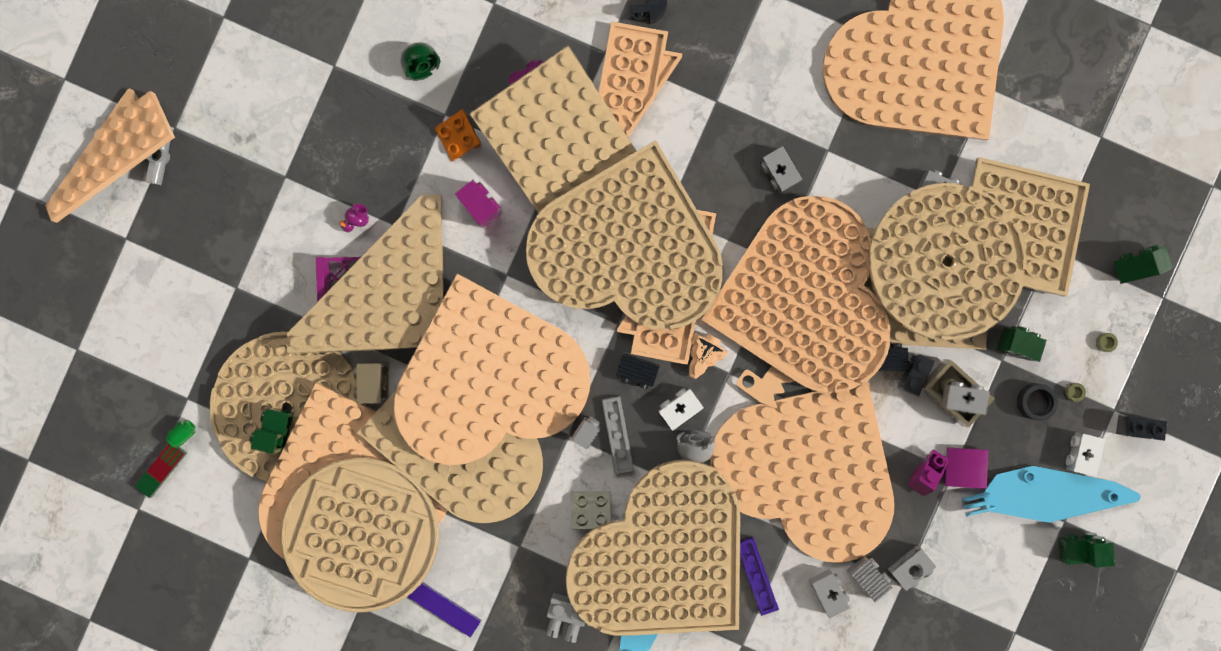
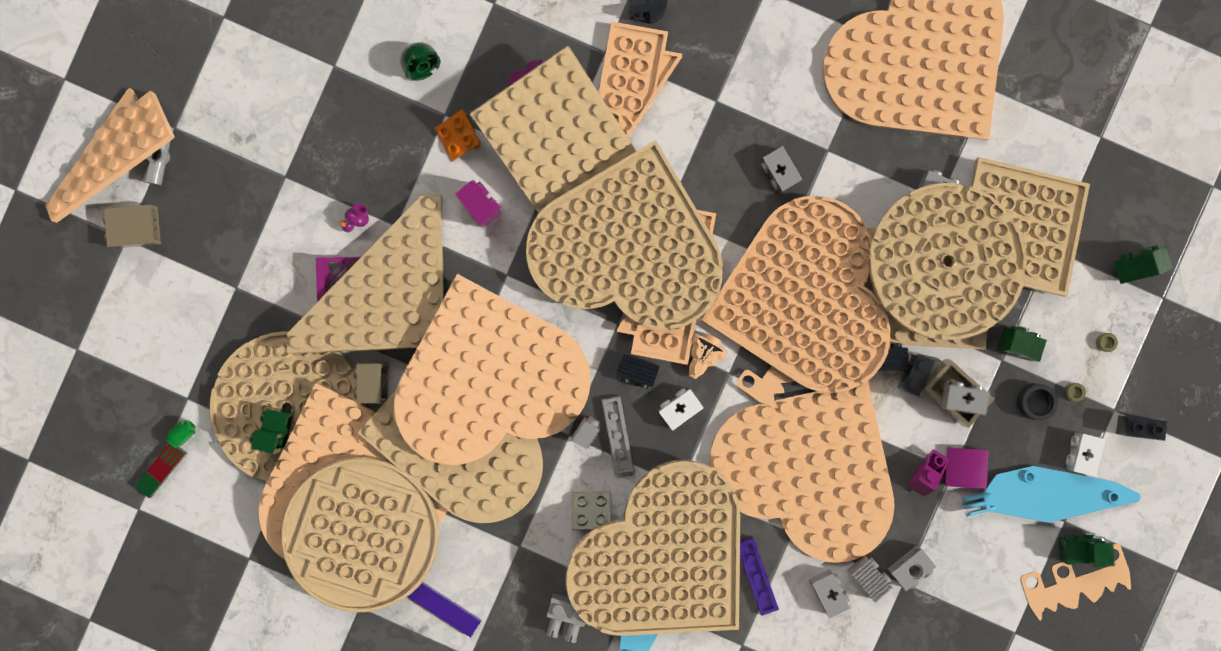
light grey cylinder [677,430,715,463] -> none
none -> dark tan brick [102,205,161,248]
none -> light nougat piece [1021,544,1131,621]

